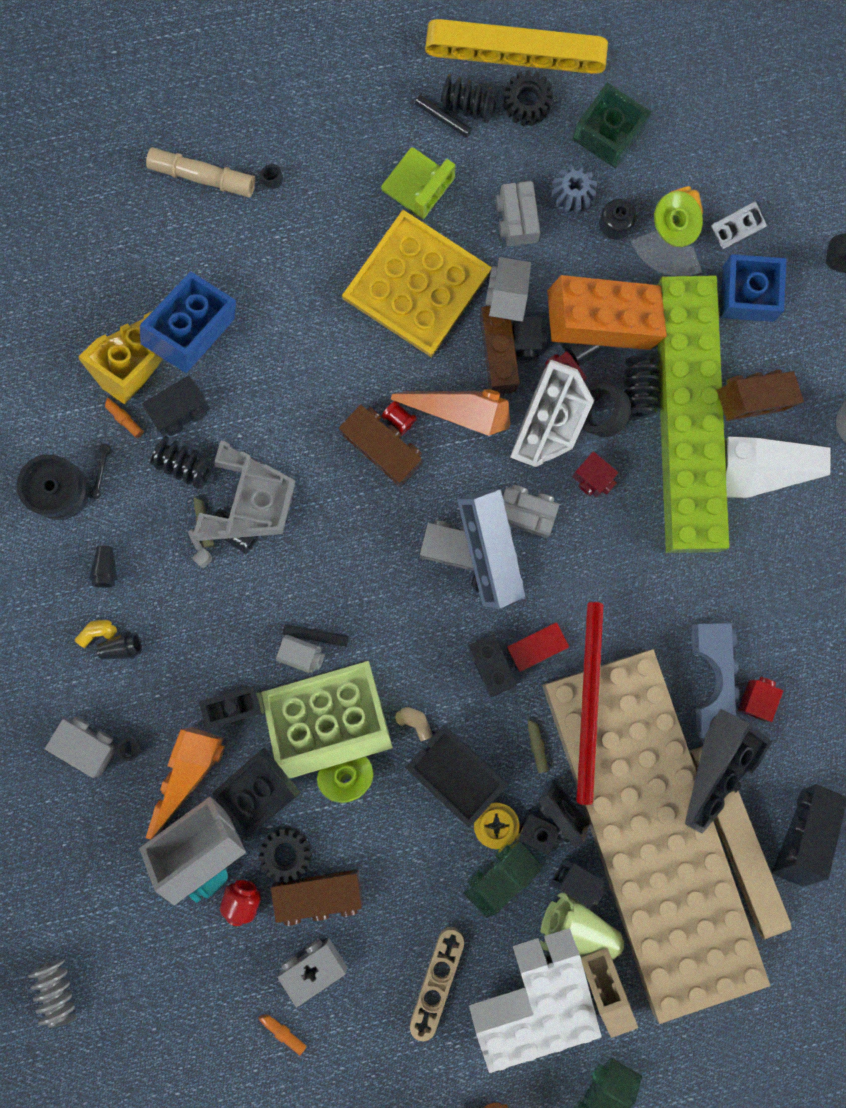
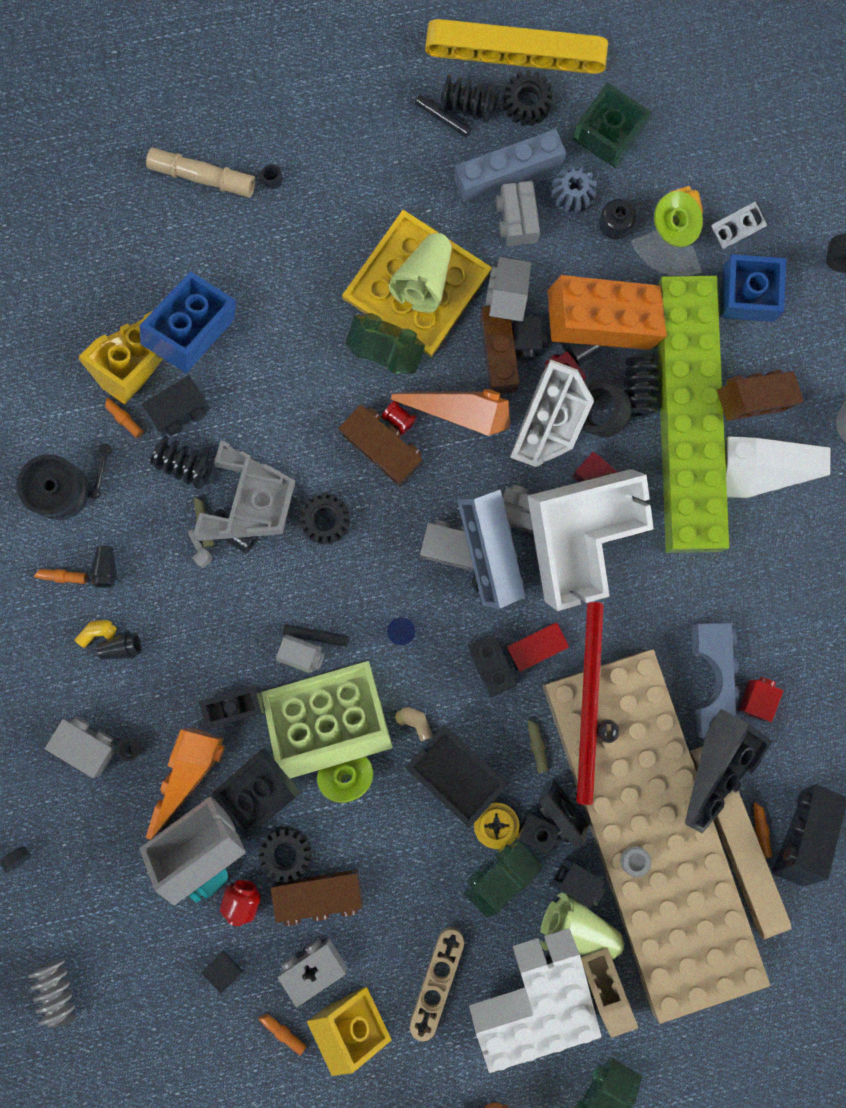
lime bracket [381,147,456,219] -> none
none -> black tile [0,846,31,873]
none -> orange piece [33,569,88,584]
none -> black tile [201,950,243,994]
none -> black tyre [299,493,351,545]
none -> yellow slope [307,987,392,1076]
none -> clear green brick [345,313,425,374]
none -> clear blue tile [387,618,415,646]
none -> yellowish green cone [389,233,452,313]
none -> sand blue brick [454,129,566,203]
none -> white piece [528,469,653,611]
none -> black hinge [597,719,620,743]
none -> light grey tile [620,845,651,877]
none -> orange piece [753,802,772,858]

